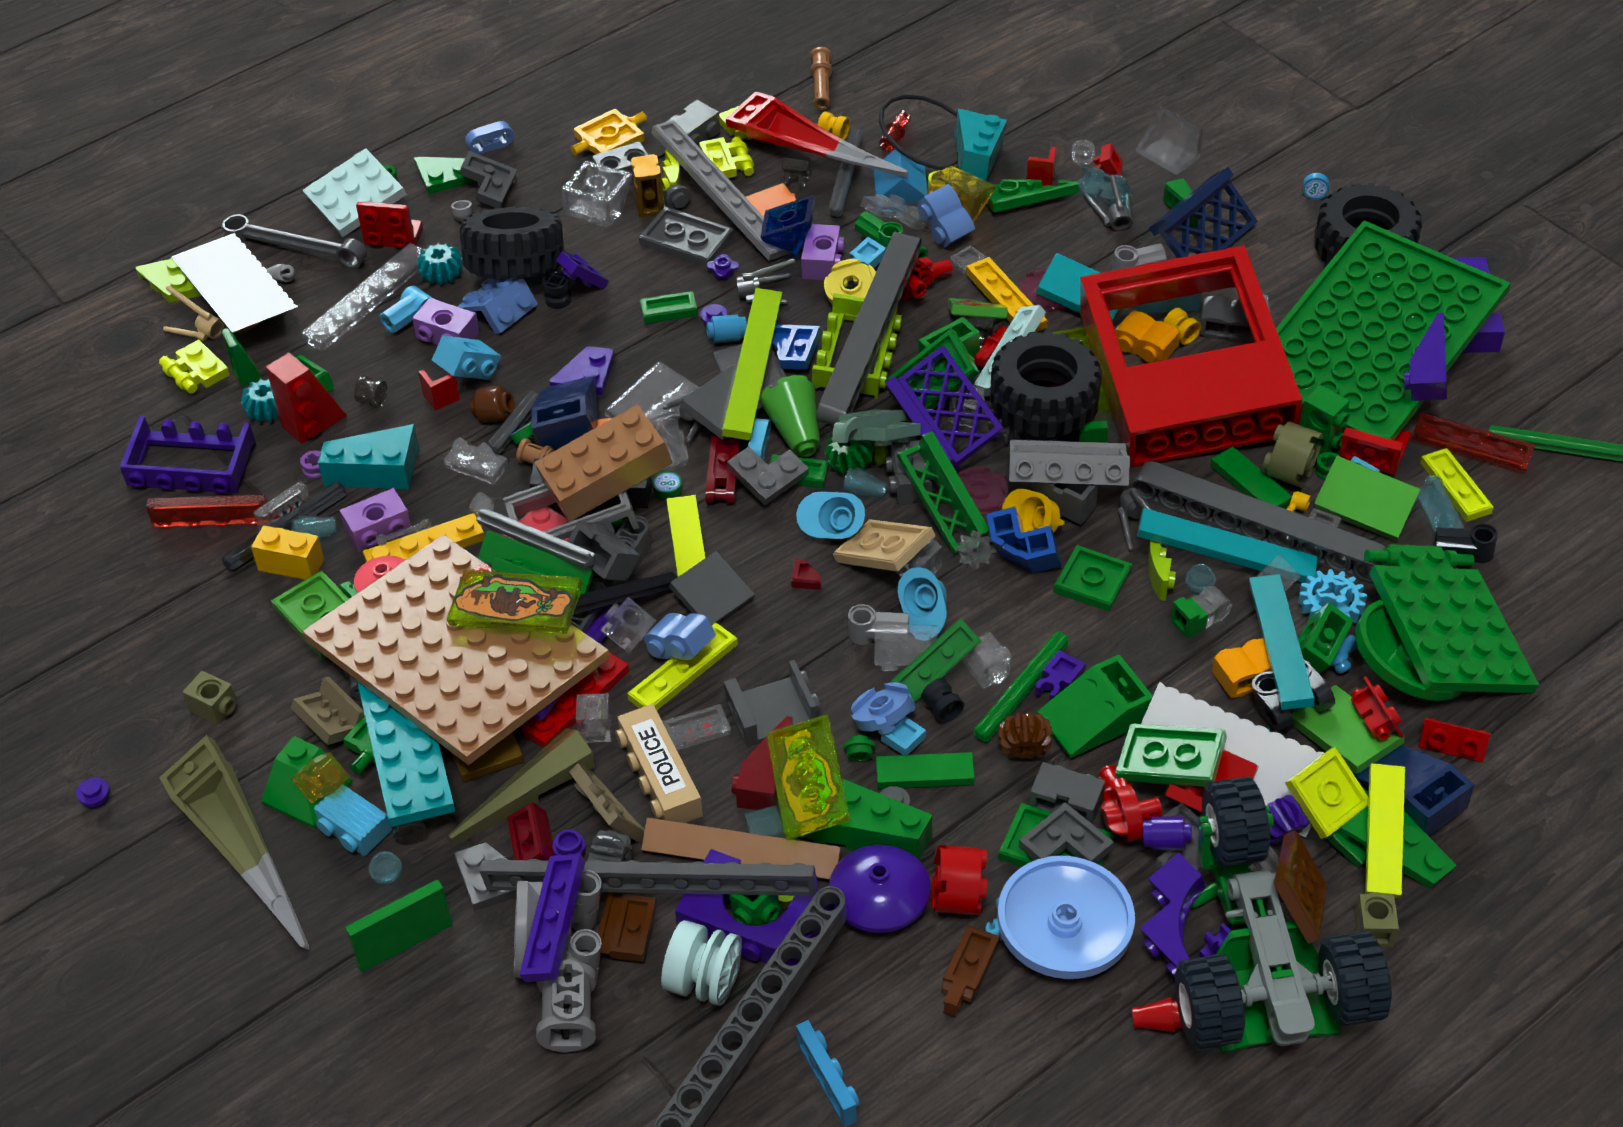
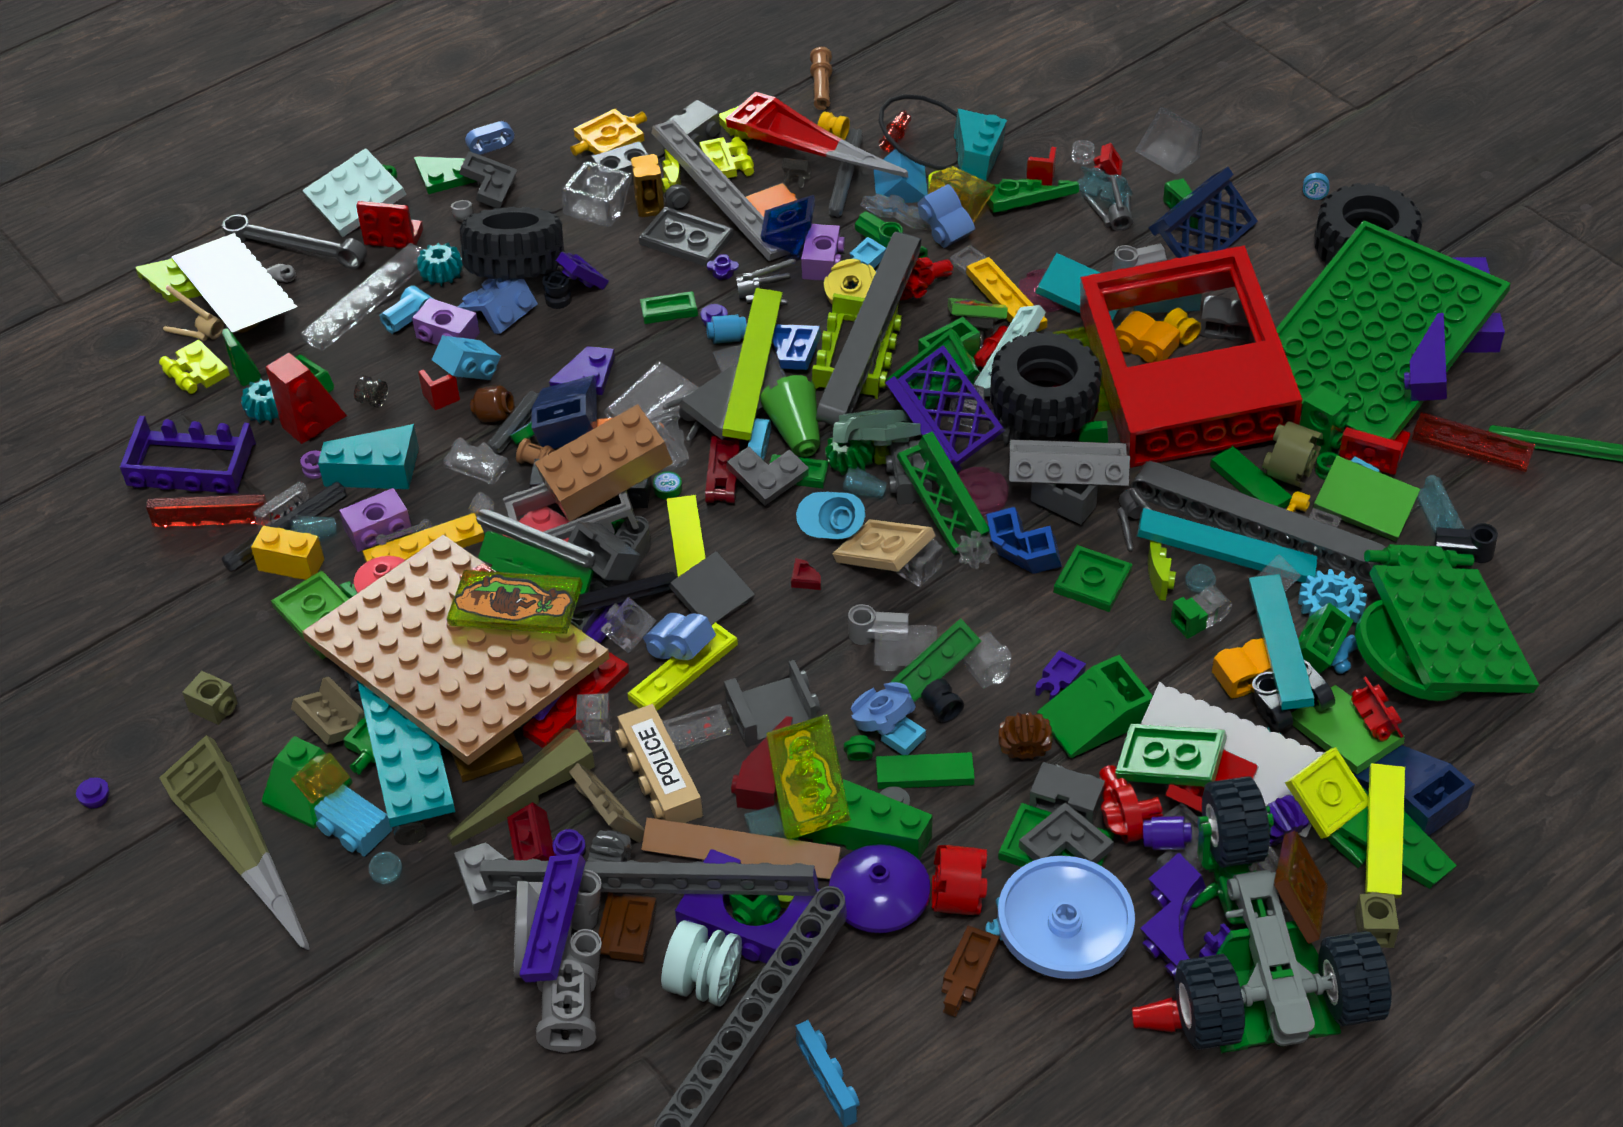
green tile [345,880,453,973] -> none
medium azure piece [897,567,947,640] -> none
green axle [974,631,1069,743] -> none
yellow piece [1002,489,1065,534] -> none
red hinge [1419,718,1491,762] -> none
neon yellow tile [1420,448,1494,522] -> none

